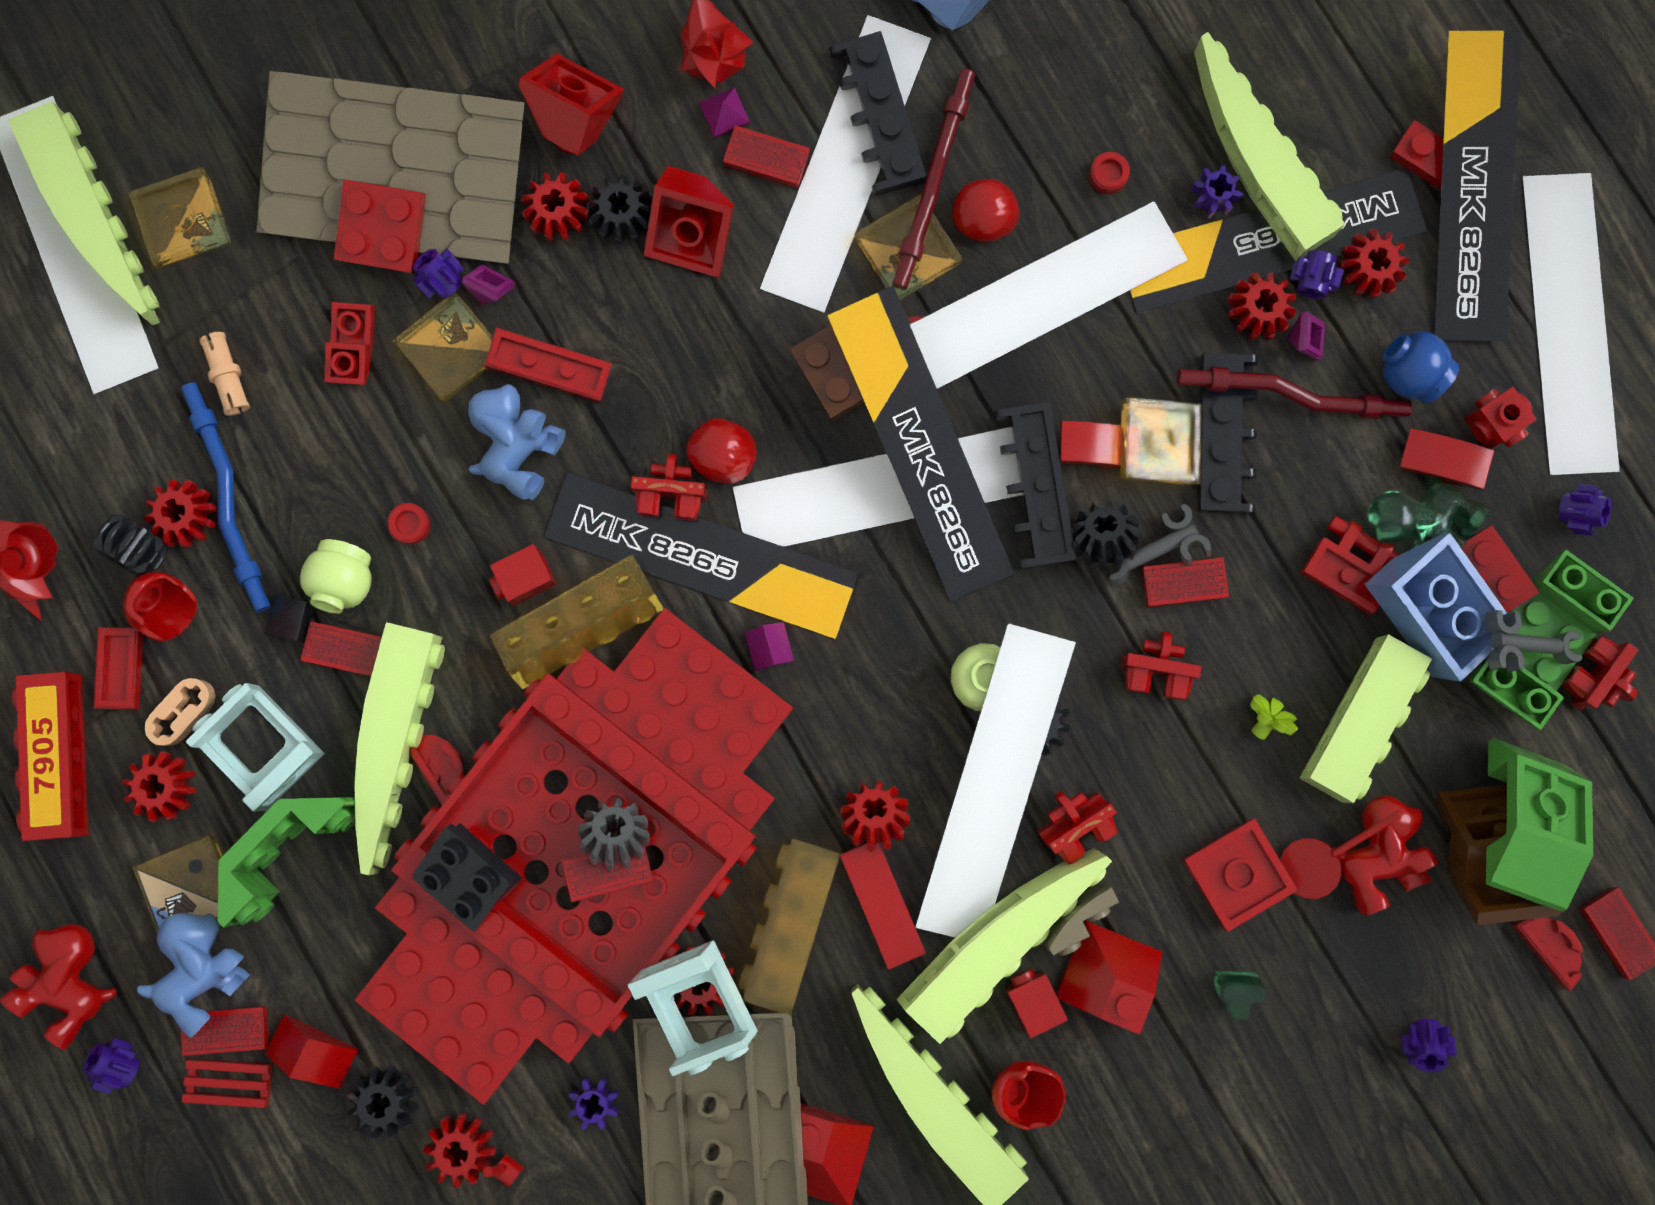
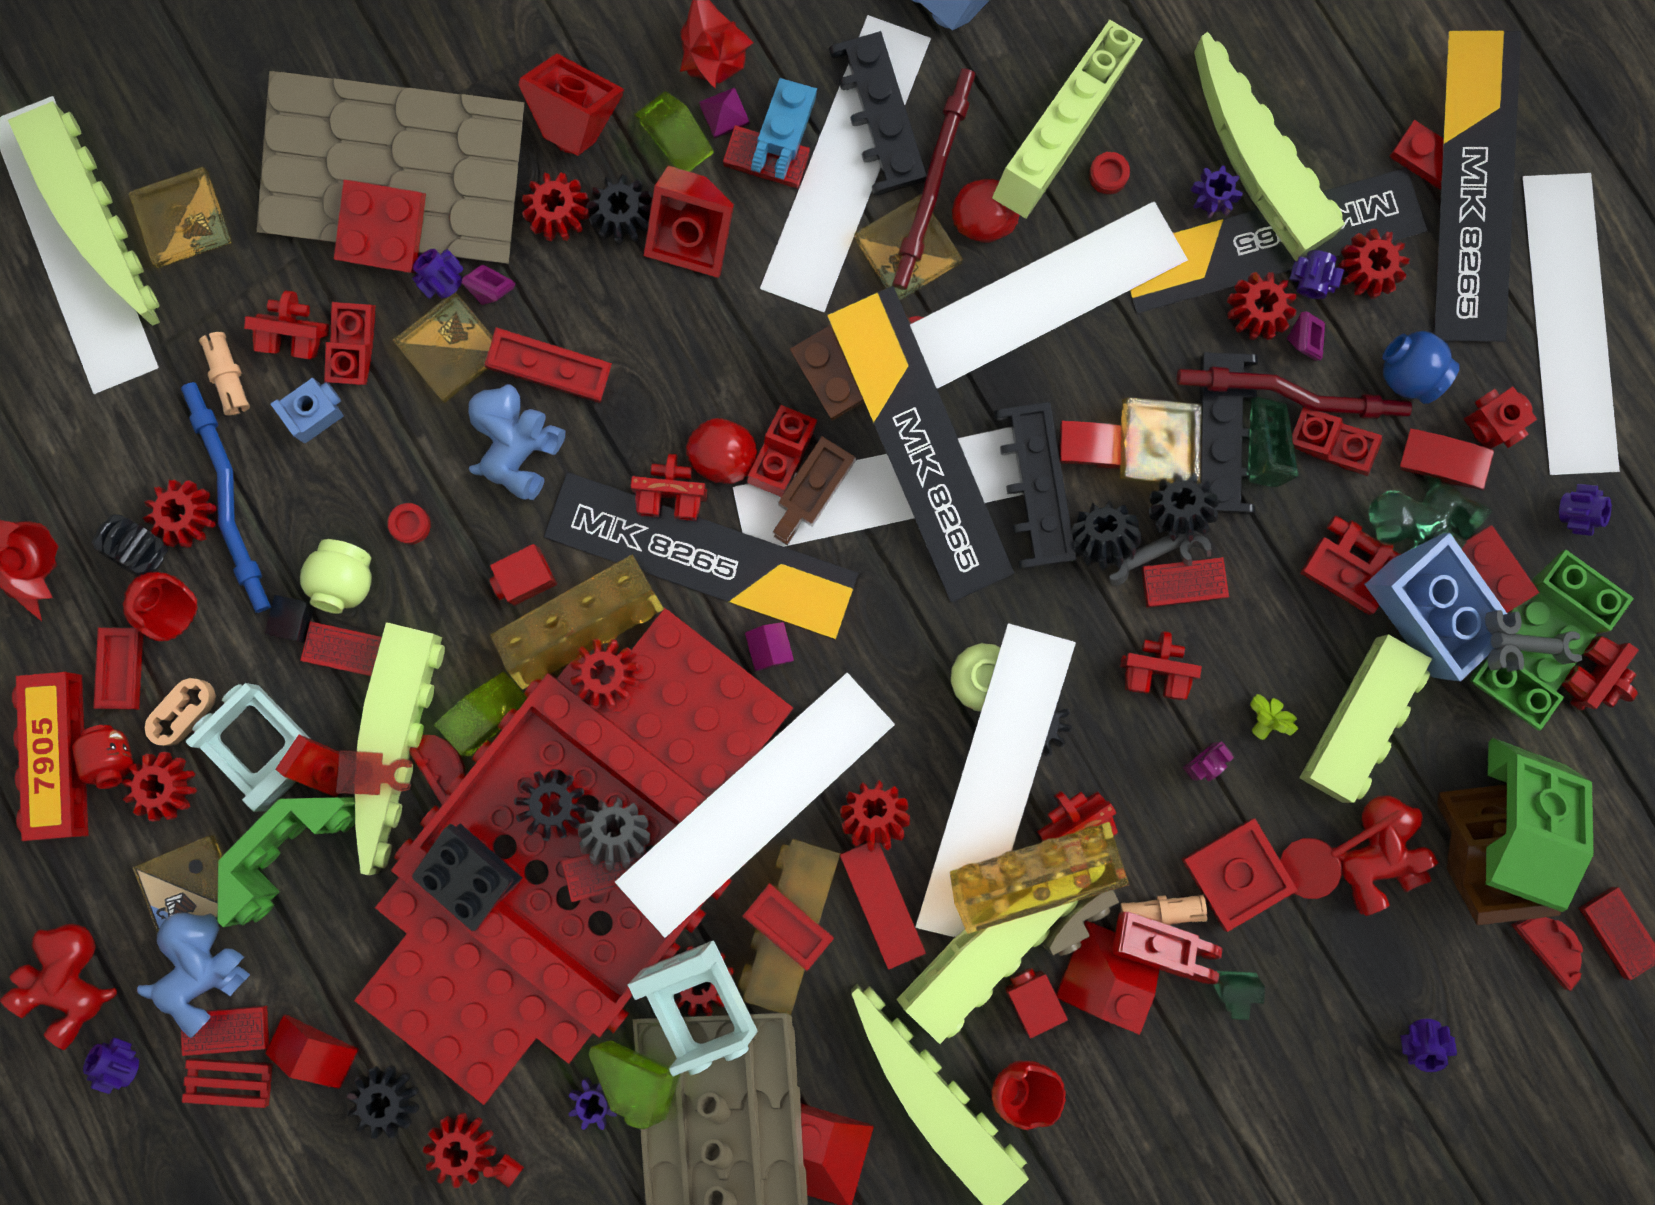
none -> red head [72,725,133,789]
none -> red hips [244,290,329,359]
none -> medium blue brick [271,378,344,443]
none -> red plate [275,734,356,798]
none -> clear red plate [336,750,412,795]
none -> clear neon green slope [434,671,527,756]
none -> black gear [514,769,586,841]
none -> red gear [569,639,640,709]
none -> clear neon green slope [588,1040,681,1129]
none -> white sticker [615,673,895,938]
none -> clear neon green slope [635,91,714,172]
none -> red tile [742,883,834,971]
none -> red slope [747,405,817,497]
none -> dark azure hinge [751,78,817,180]
none -> reddish brown plate [773,436,856,545]
none -> clear yellow brick [949,822,1130,934]
none -> yellowish green slope [992,20,1143,219]
none -> hinge [1112,911,1223,985]
none -> light nougat pin [1120,895,1207,926]
none -> black gear [1149,472,1219,543]
none -> magenta plate [1183,741,1234,782]
none -> clear green slope [1248,397,1298,487]
none -> red slope [1289,407,1382,476]

